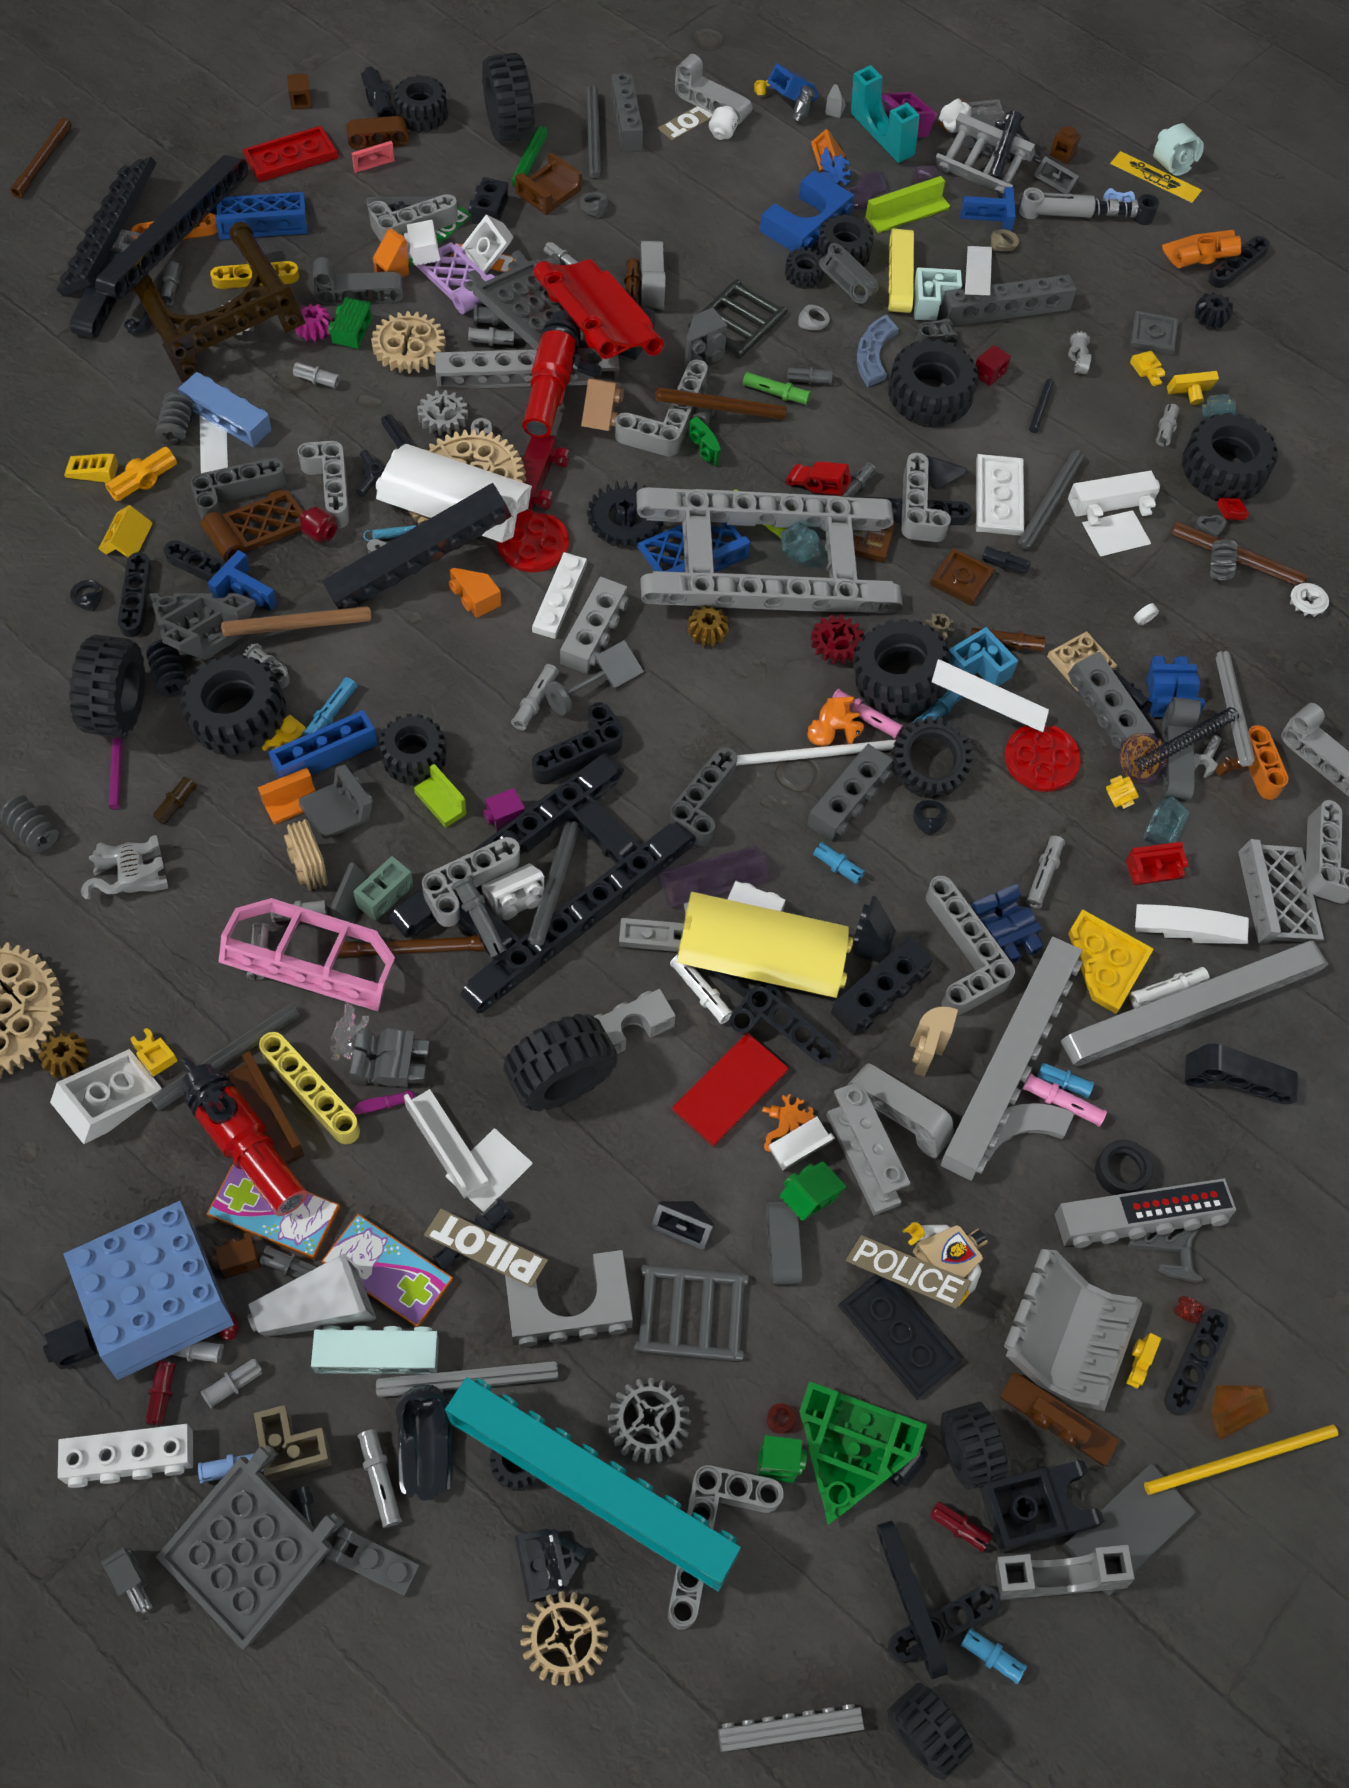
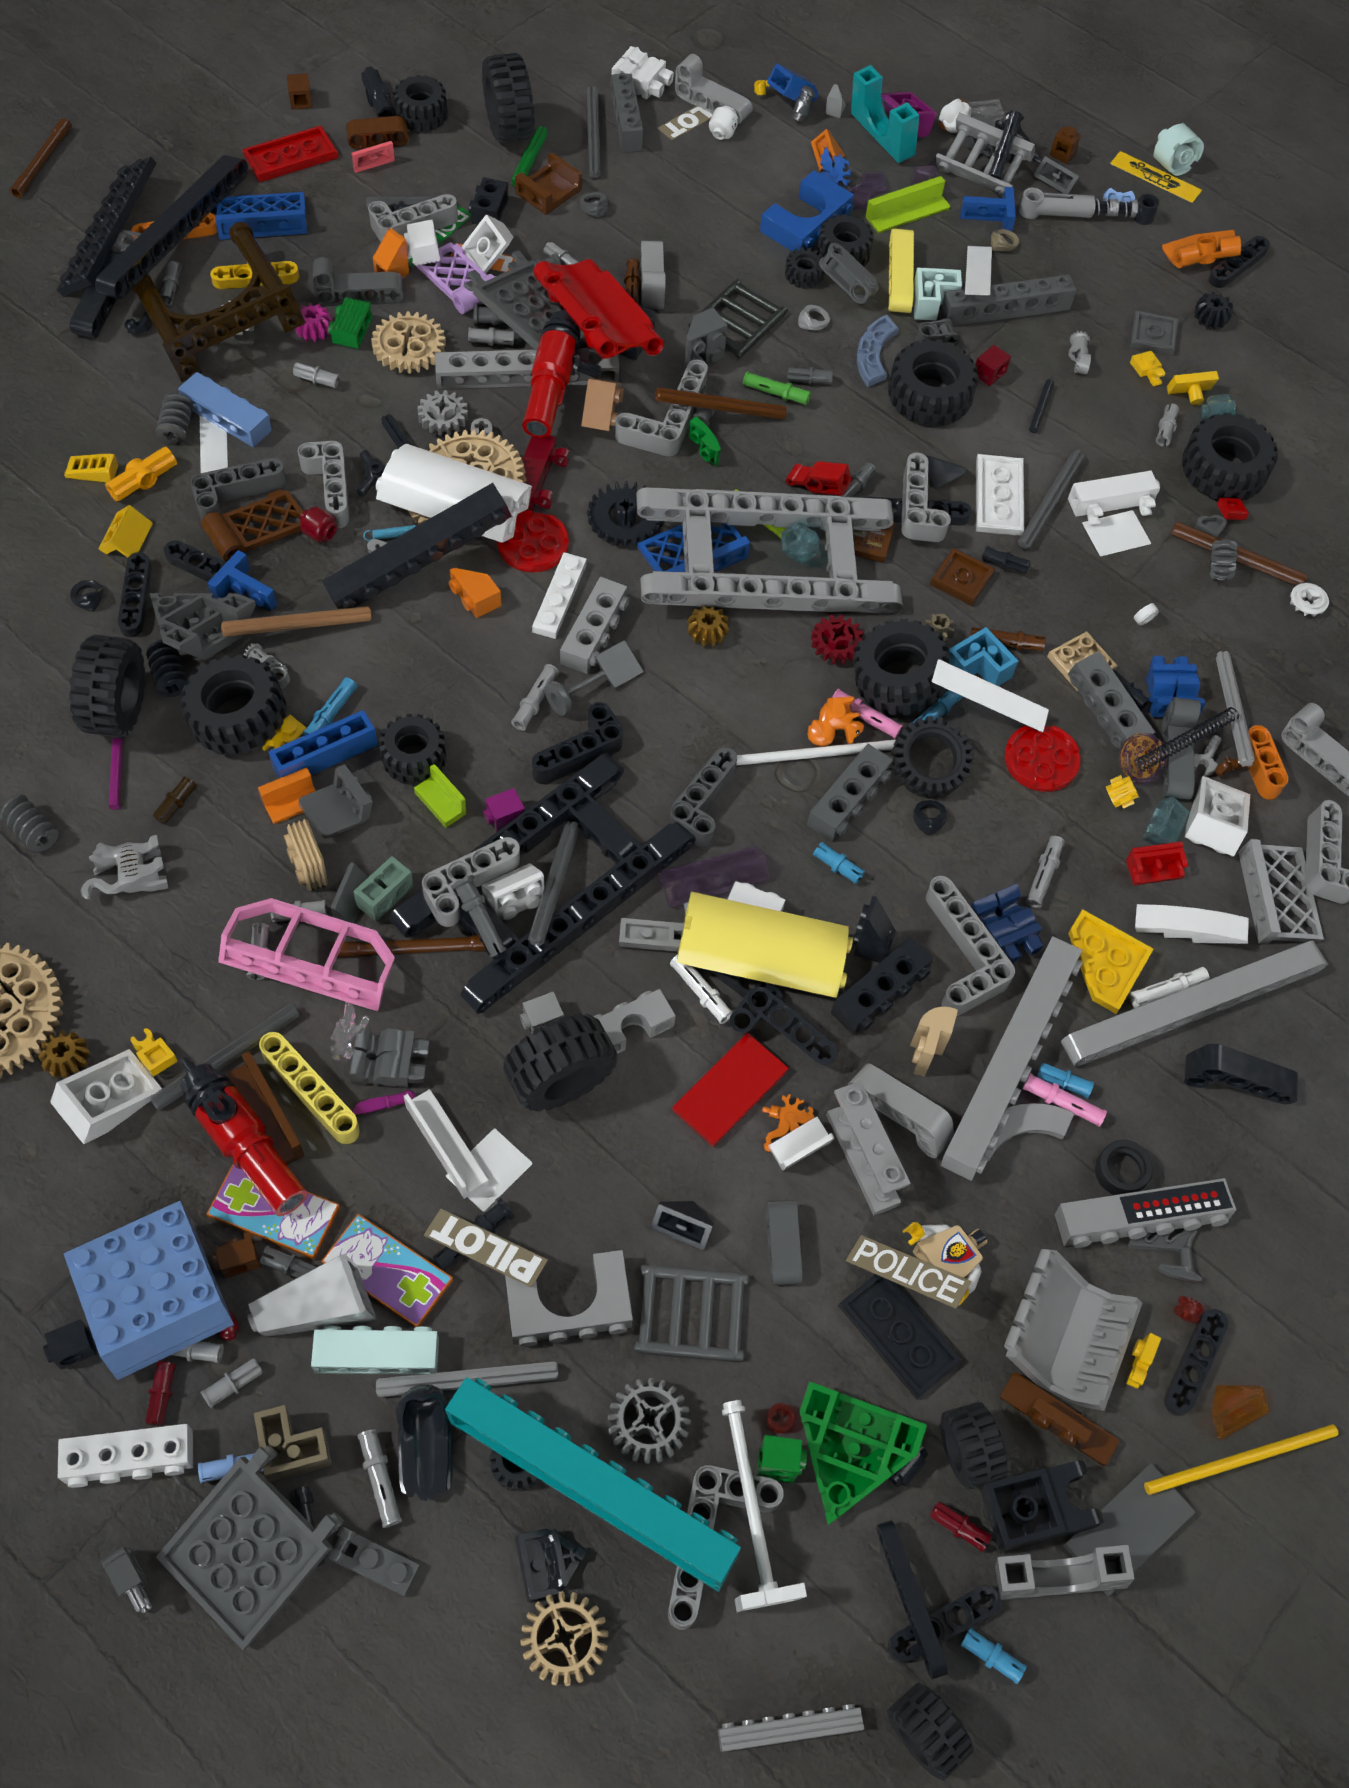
green brick [780,1161,846,1221] -> none
none -> light grey brick [520,992,564,1034]
none -> white hips [611,46,674,100]
none -> white tile [722,1400,807,1612]
none -> white slope [1185,776,1250,856]

